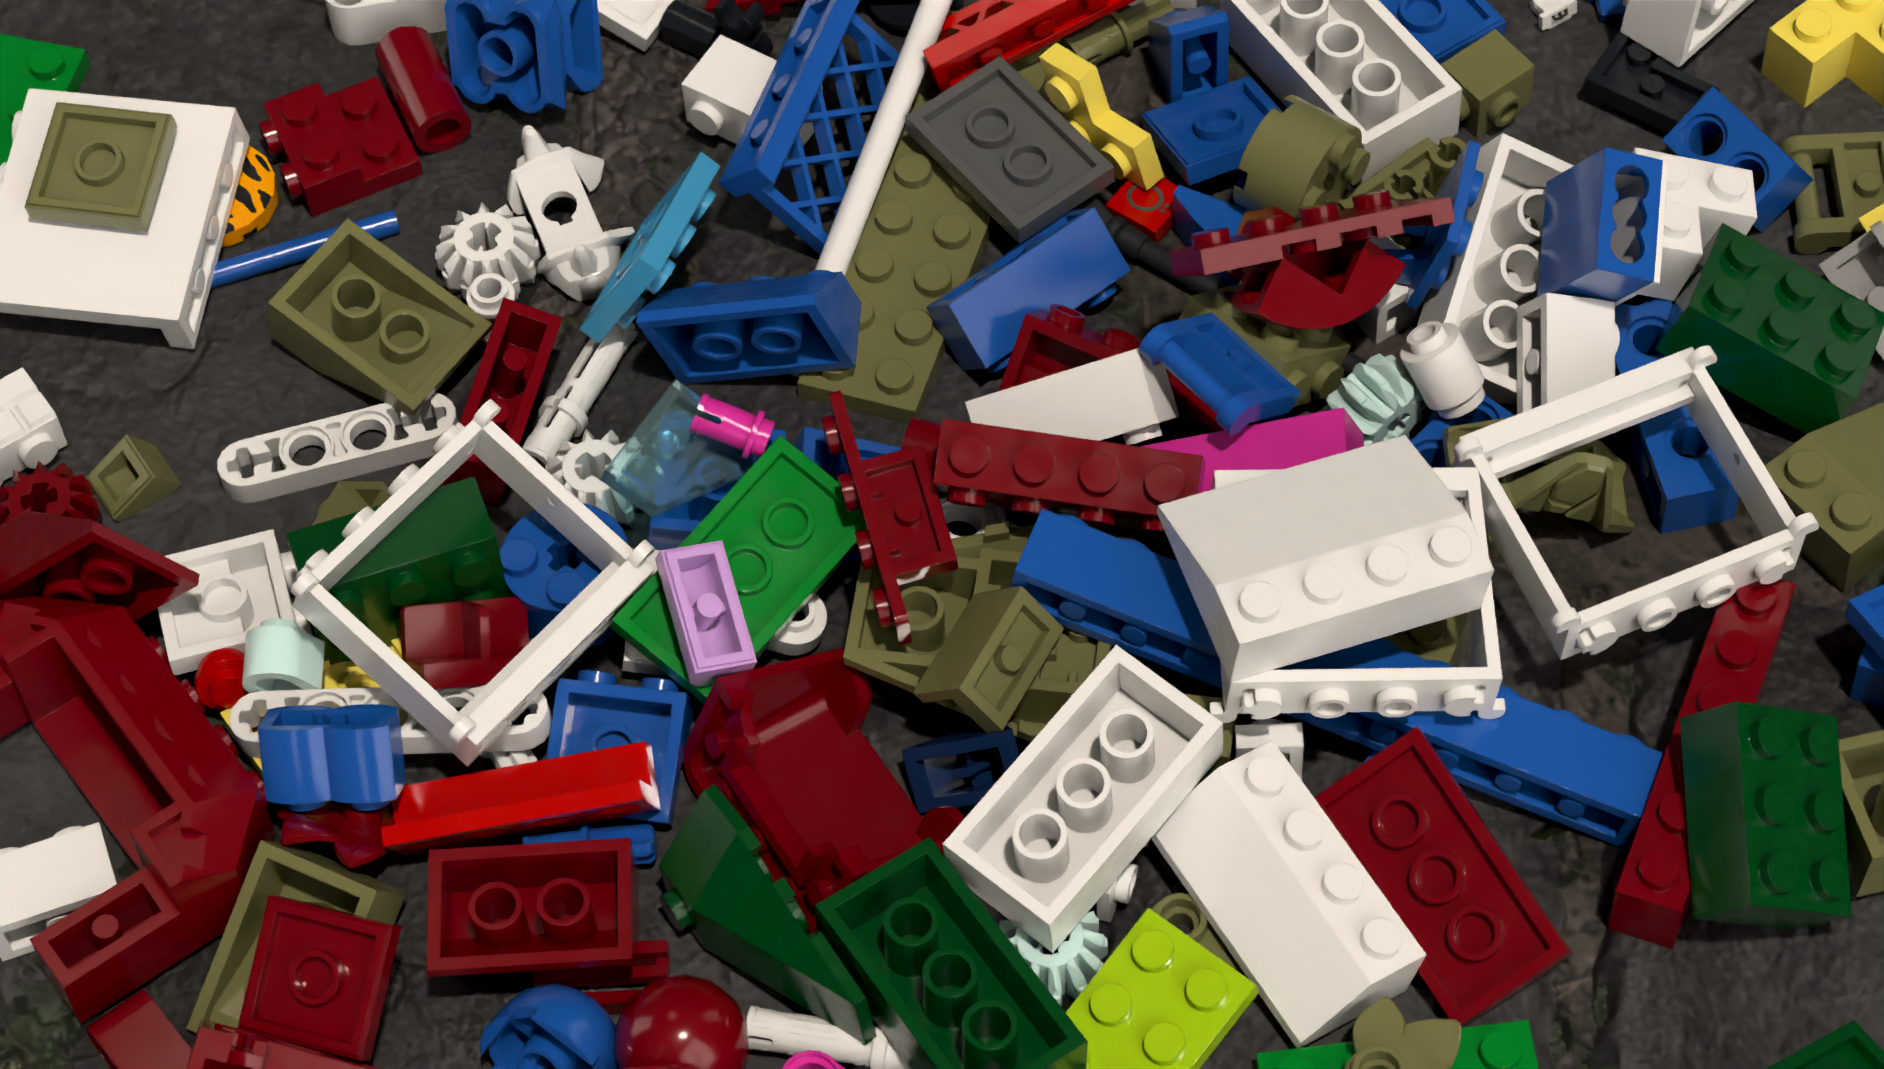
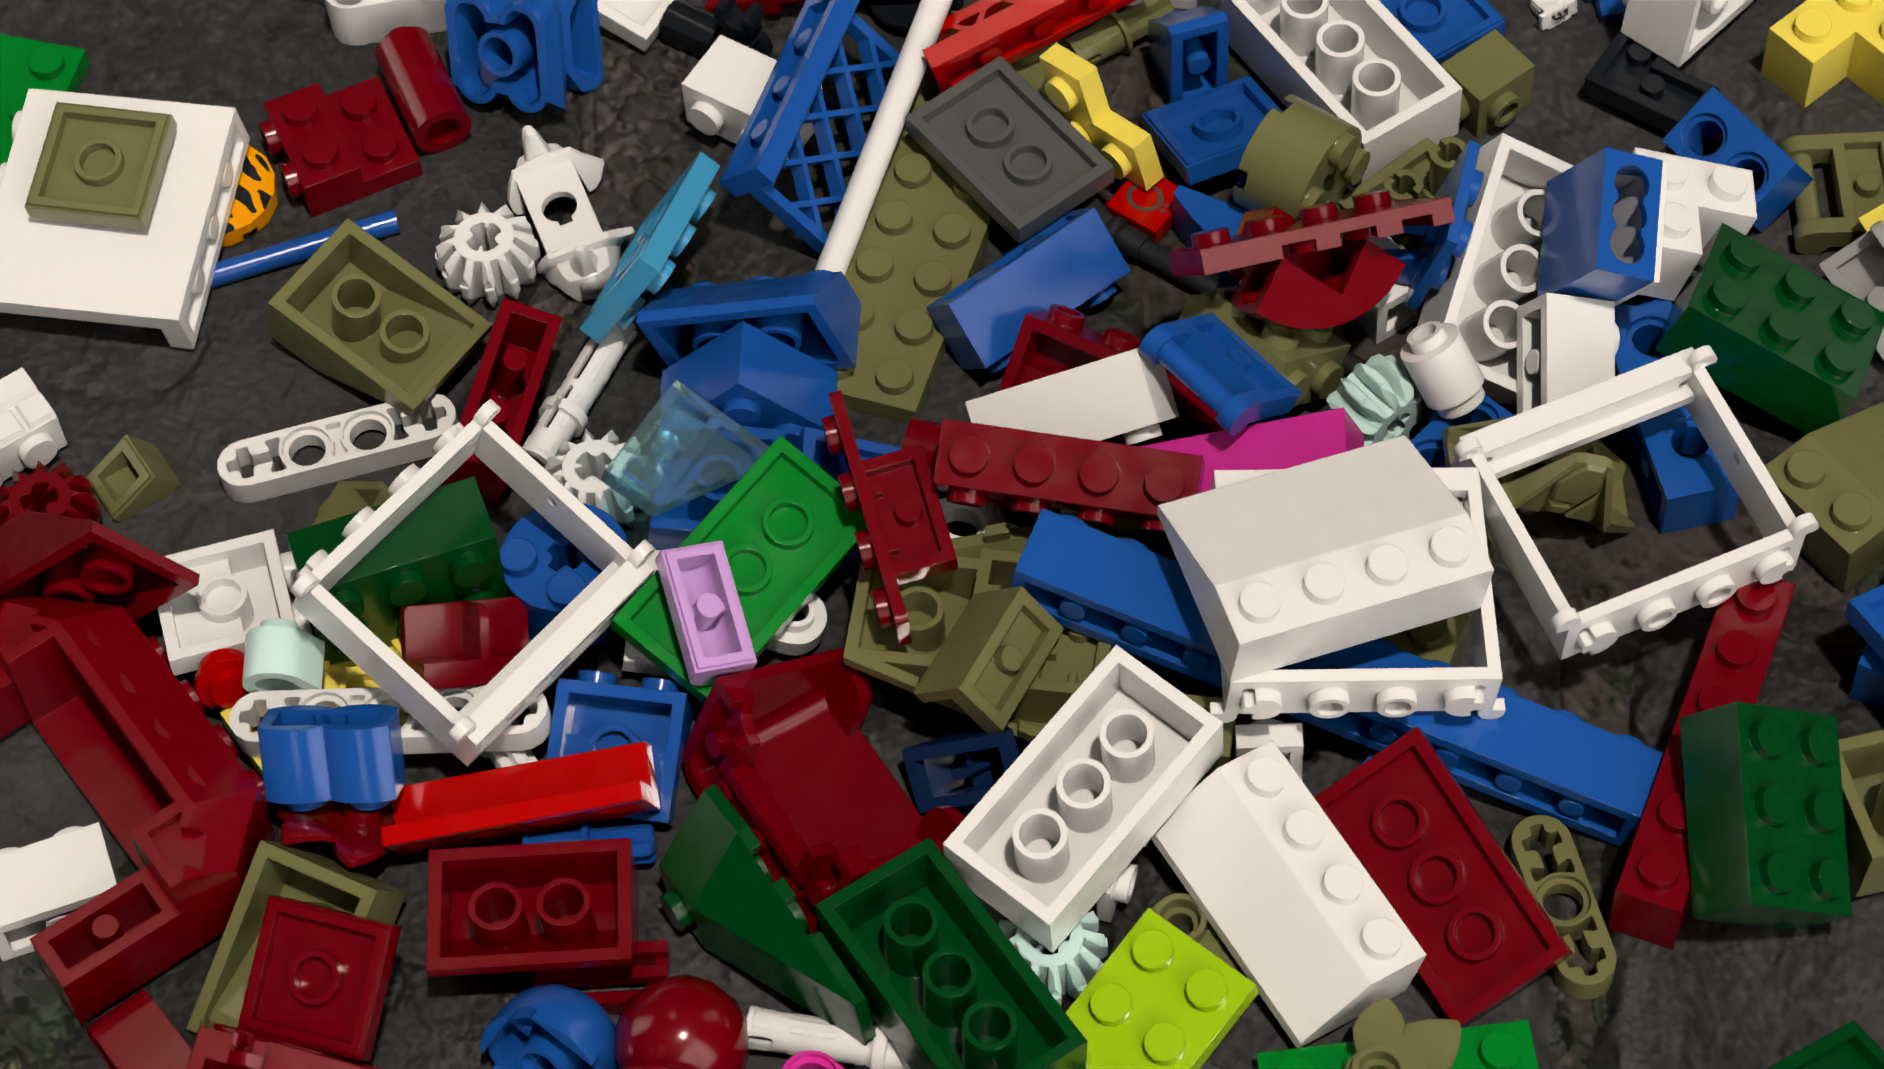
white pin [466,273,516,344] -> none
dark pink pin [689,393,775,459] -> none
none -> blue brick [658,321,838,445]
none -> olive beam [1509,815,1617,1000]

